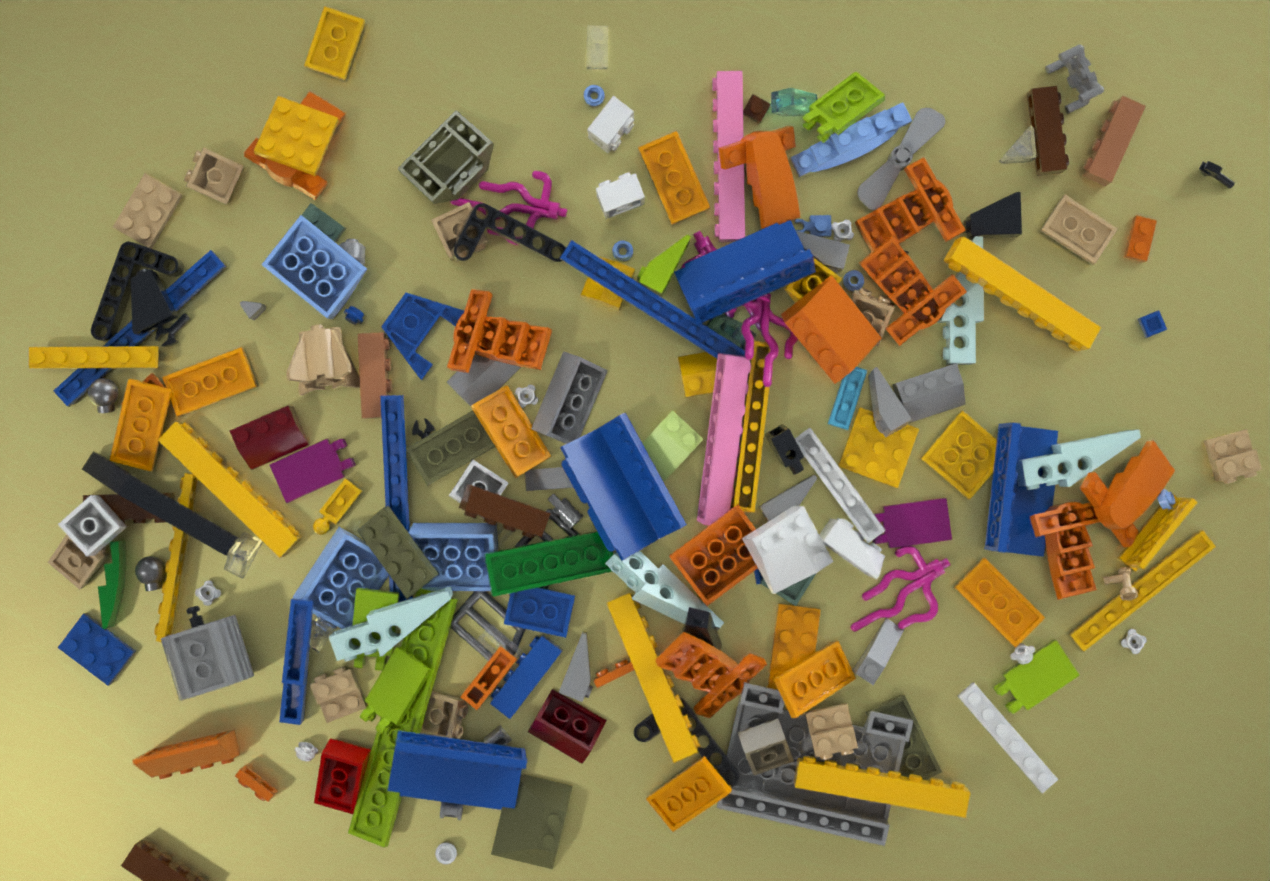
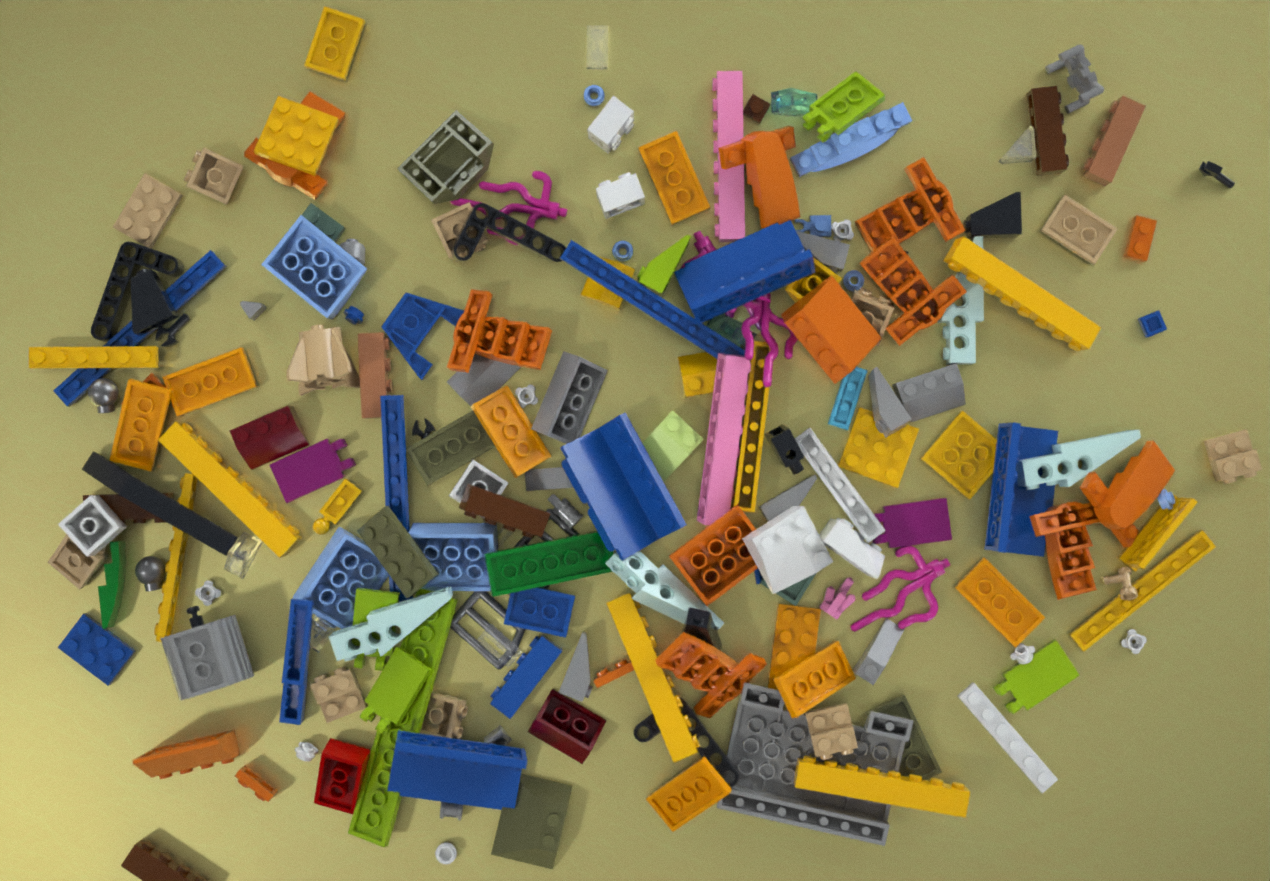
orange slope [461,646,517,710] -> none
dark tan slope [738,719,794,775] -> none
light grey piece [857,108,945,210] -> none
none -> bright pink rock [819,577,856,619]

